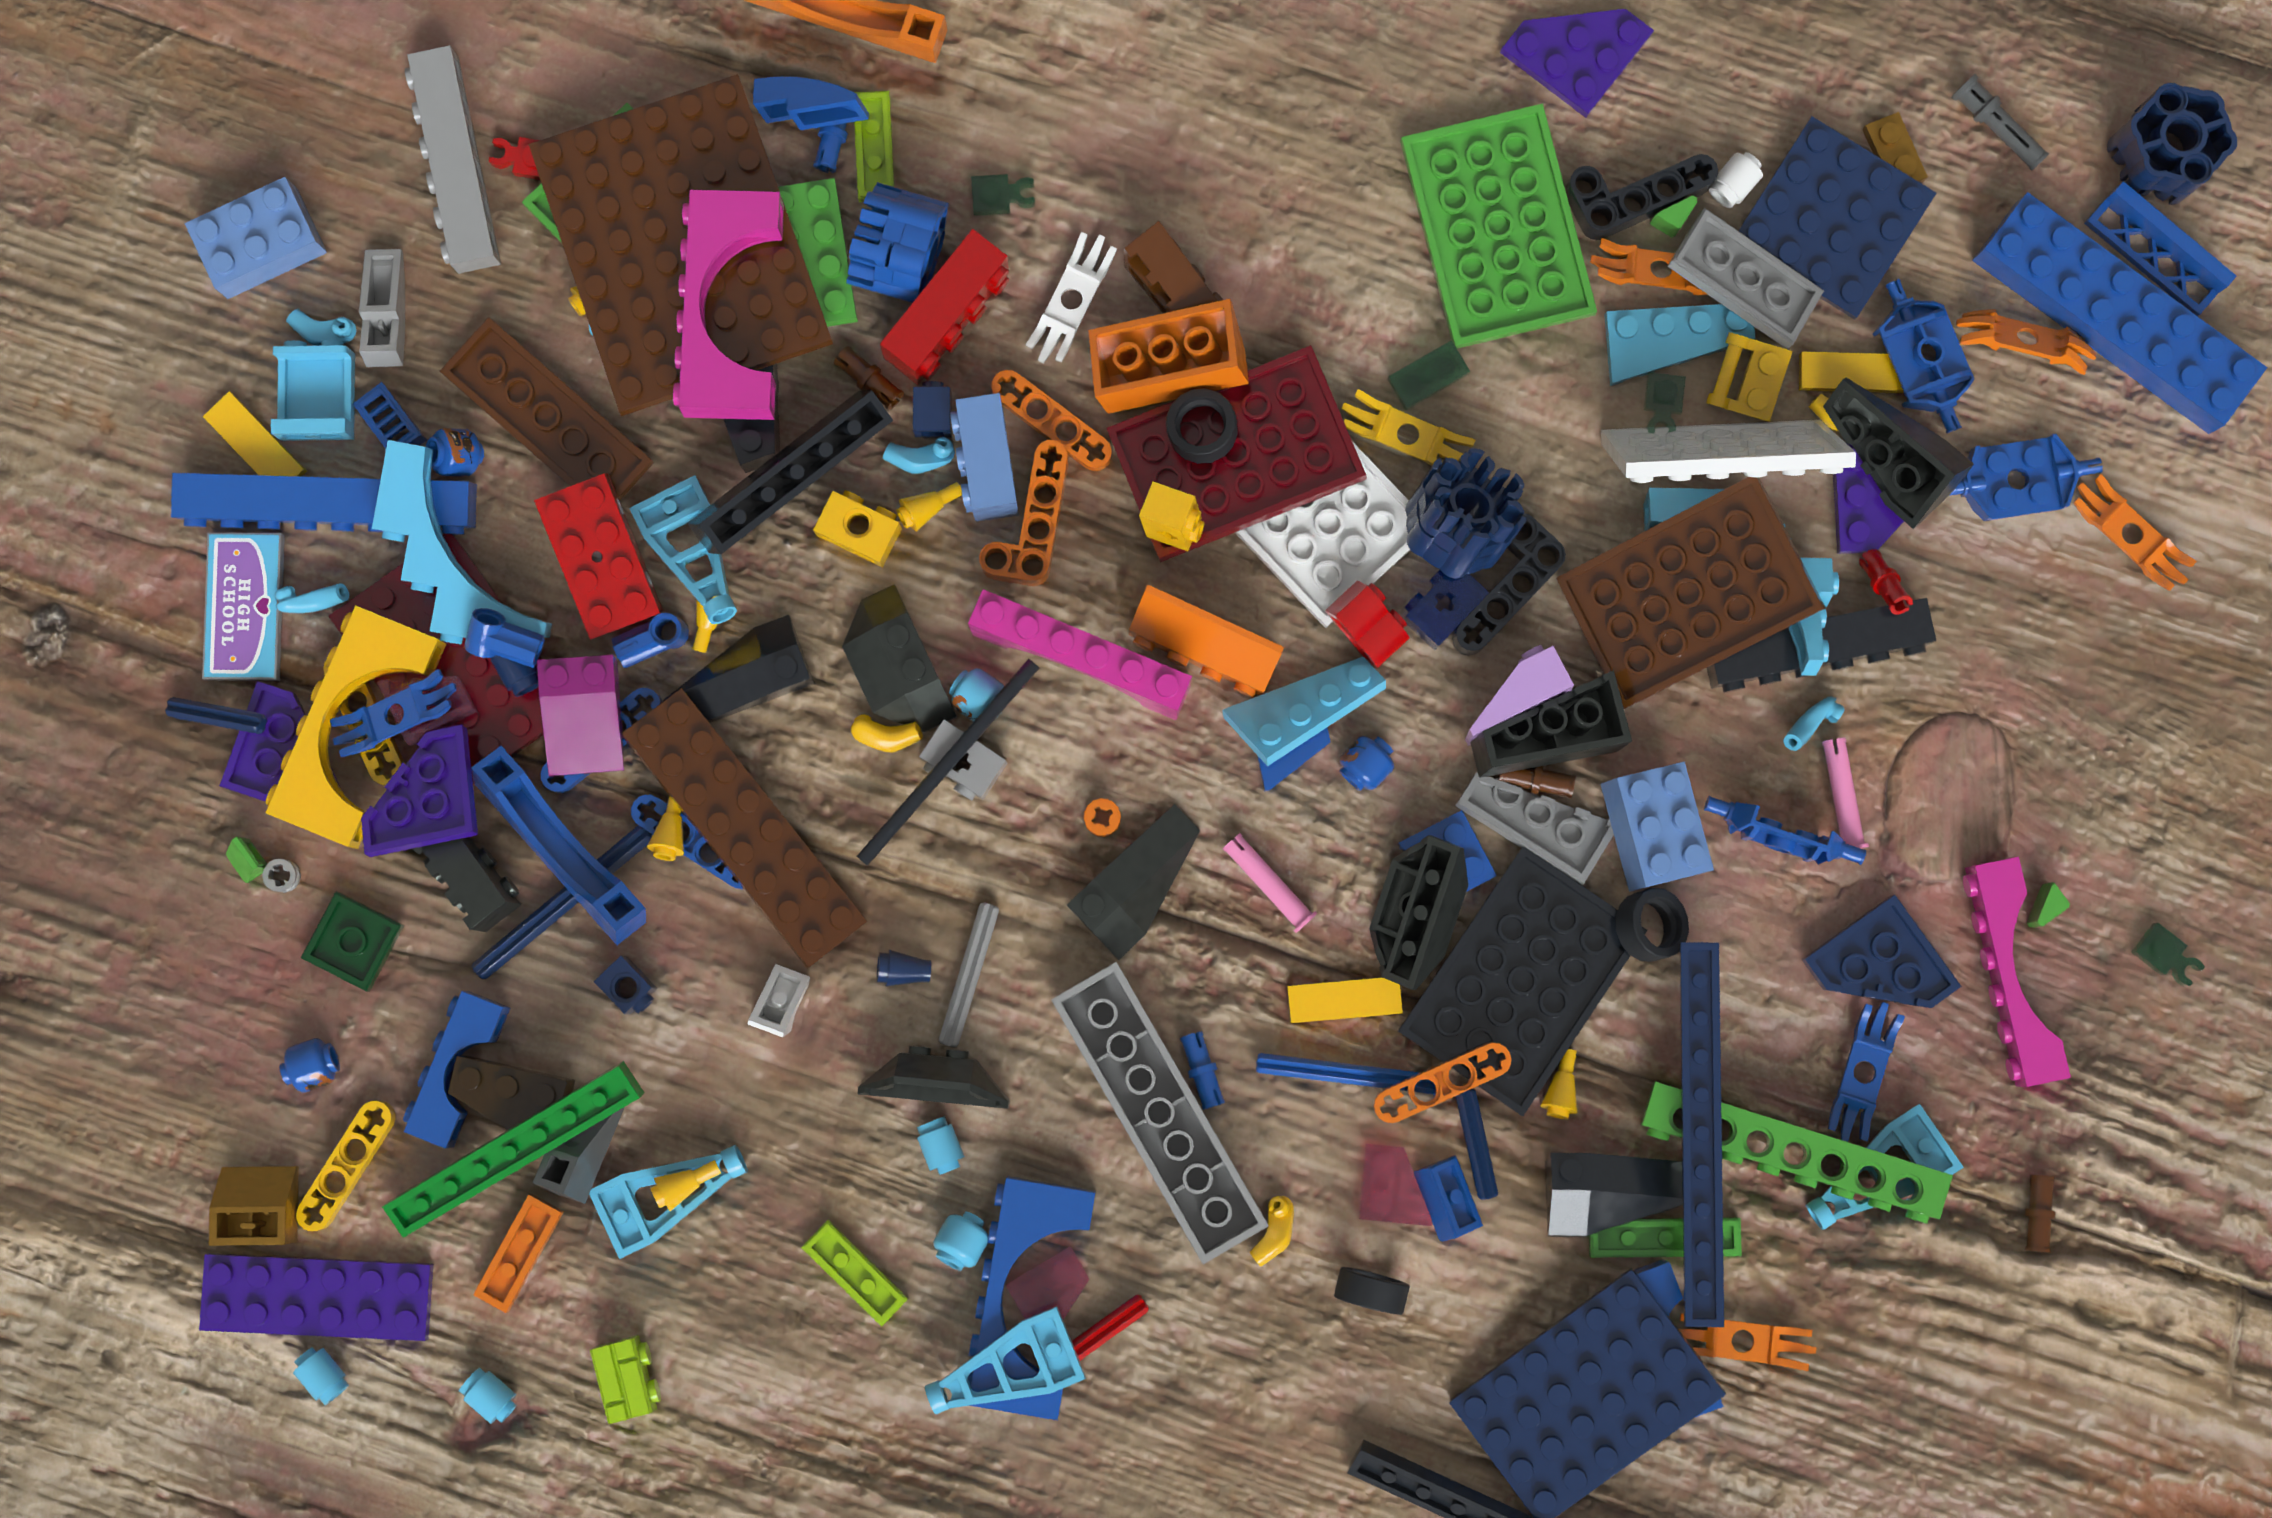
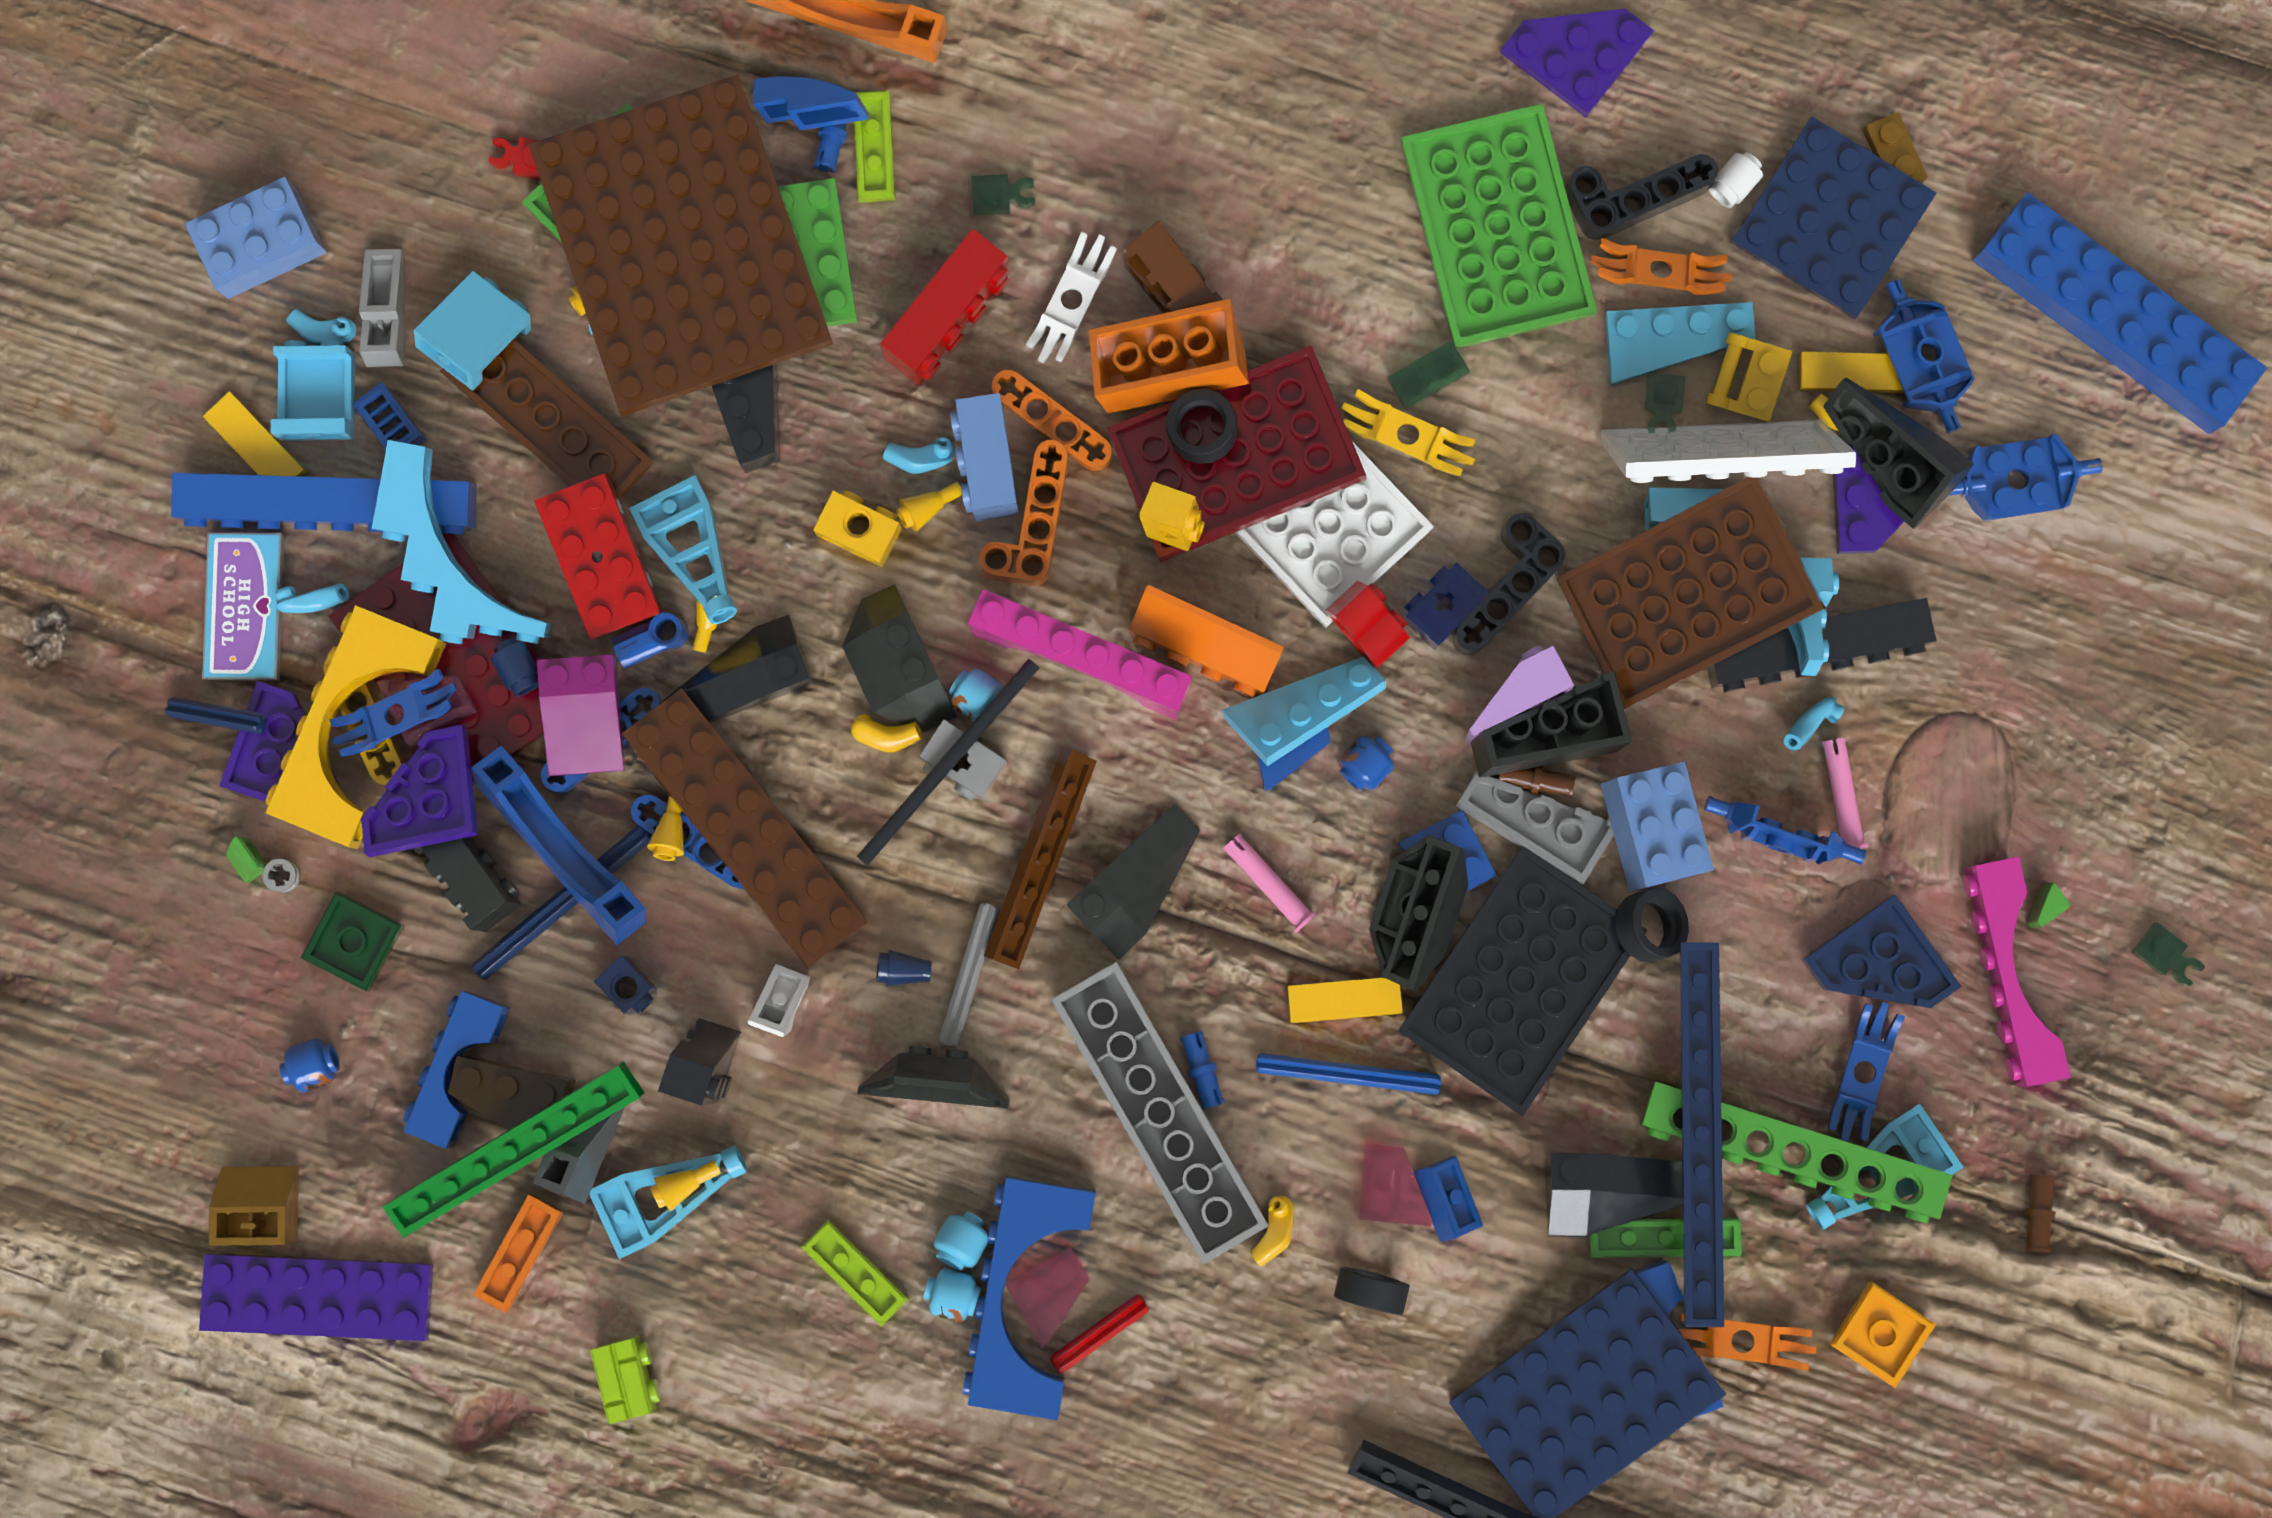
medium azure brick [293,1347,349,1405] -> none
yellow beam [296,1101,395,1231] -> none
light grey brick [405,45,501,274] -> none
blue head [426,428,484,477] -> none
medium azure brick [459,1367,517,1424] -> none
blue piece [464,608,545,668] -> none
dark pink arch [673,190,784,420] -> none
black brick [687,390,893,555] -> none
reddish brown pin [834,346,904,410] -> none
blue piece [846,182,949,303] -> none
dark blue brick [913,381,952,438] -> none
medium azure brick [917,1116,965,1175] -> none
medium azure plate [925,1306,1086,1414] -> none
orange wheel [1084,798,1121,837] -> none
orange beam [1373,1042,1512,1123] -> none
dark blue piece [1405,448,1526,579] -> none
dark blue axle [1456,1089,1498,1200] -> none
yellow cone [1540,1049,1577,1120] -> none
bright green slope [1650,195,1698,238] -> none
light grey tile [1667,208,1824,349] -> none
red pin [1859,549,1913,615] -> none
dark grey pin [1951,74,2049,171] -> none
orange piece [1956,309,2097,375] -> none
orange piece [2073,474,2197,591] -> none
blue fence [2084,181,2237,316] -> none
dark blue piece [2107,83,2237,205] -> none
none -> medium azure panel [414,271,531,391]
none -> black wedge [658,1018,741,1106]
none -> medium azure head [923,1268,981,1323]
none -> reddish brown plate [984,747,1097,969]
none -> light orange plate [1829,1281,1936,1388]

